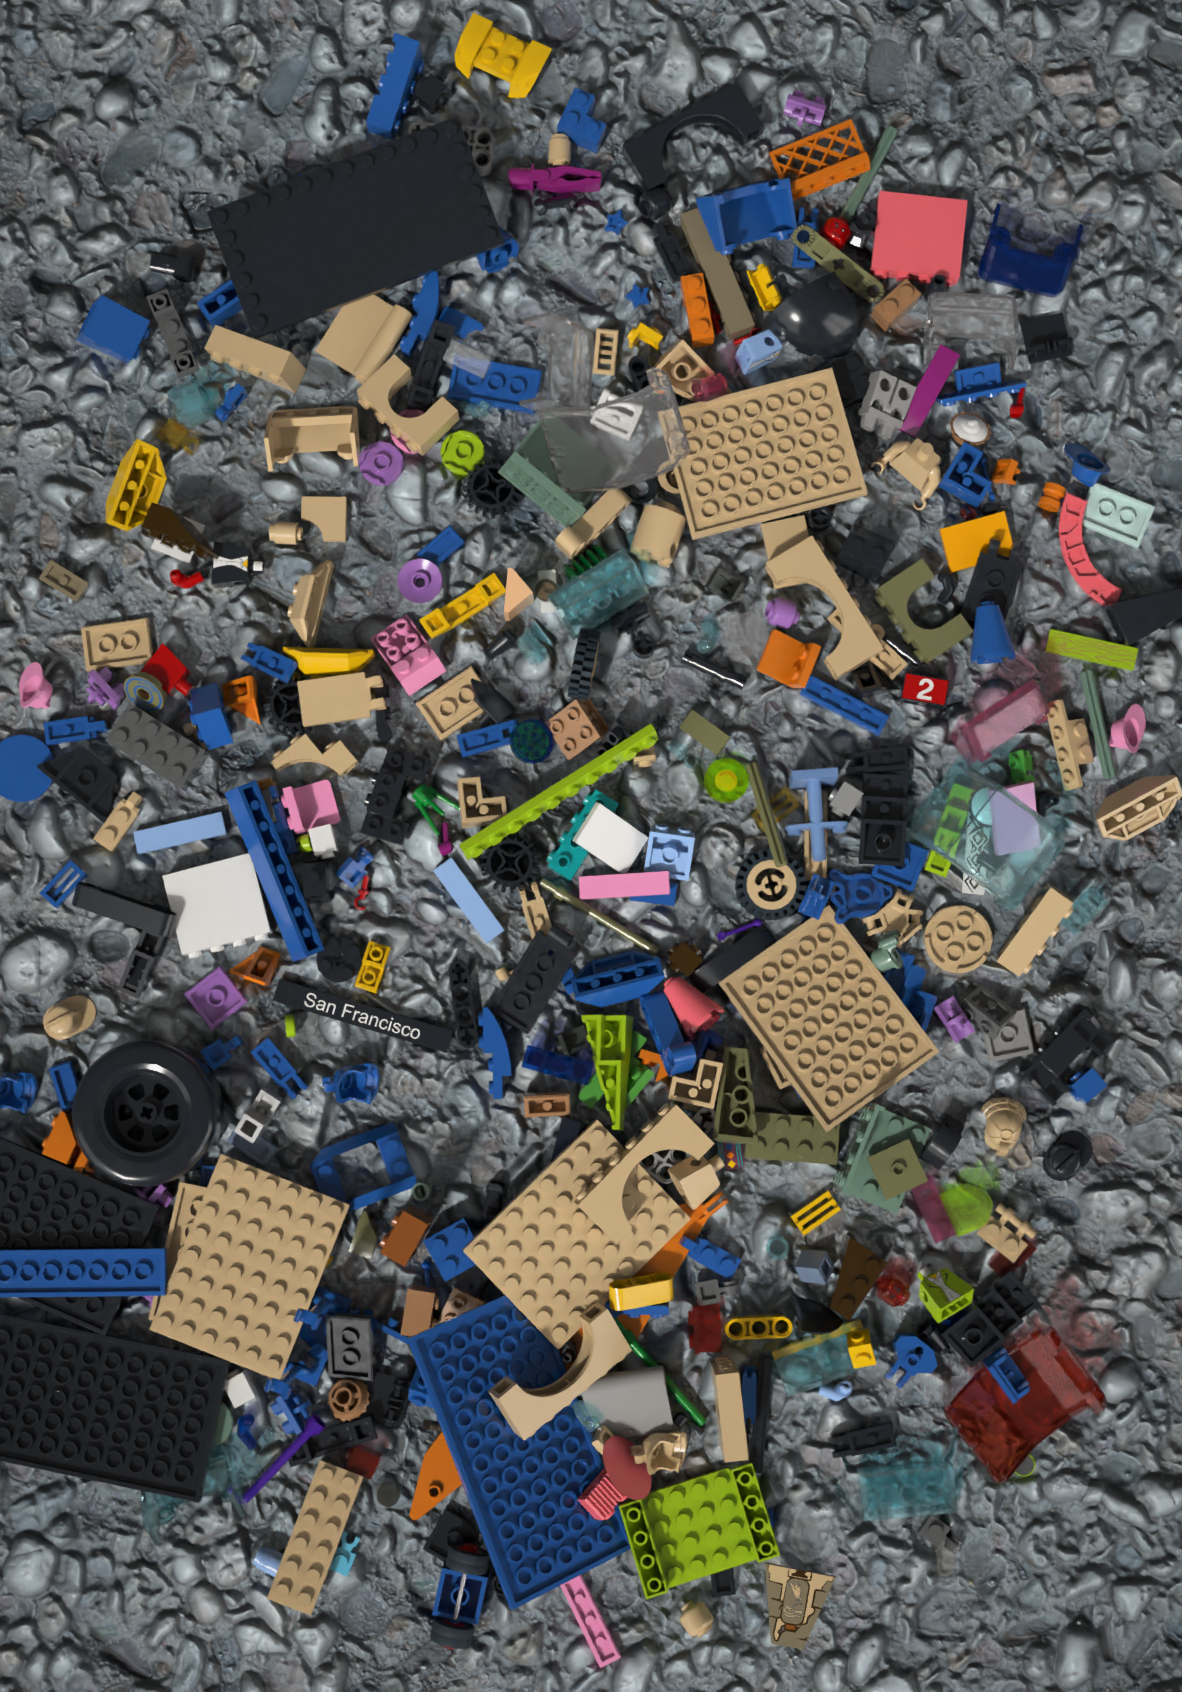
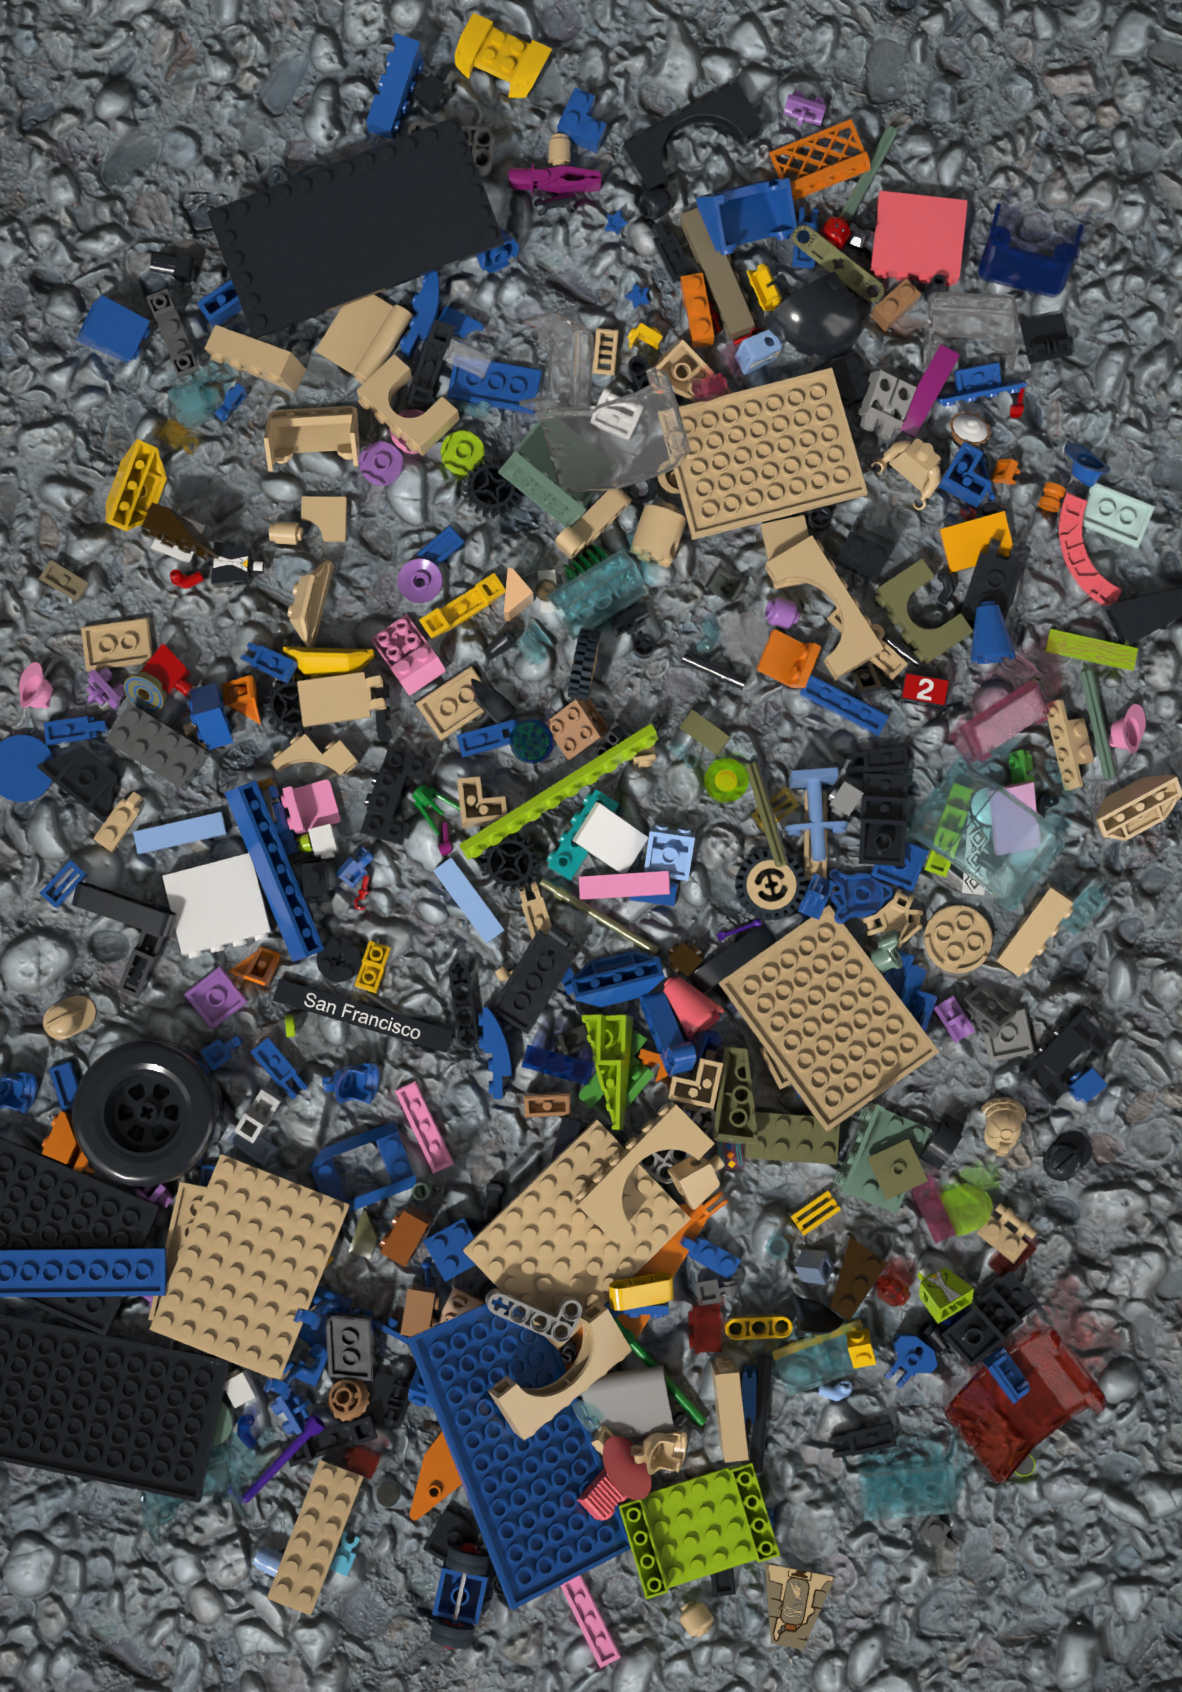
none -> bright pink tile [395,1081,454,1174]
none -> light grey beam [485,1289,582,1343]

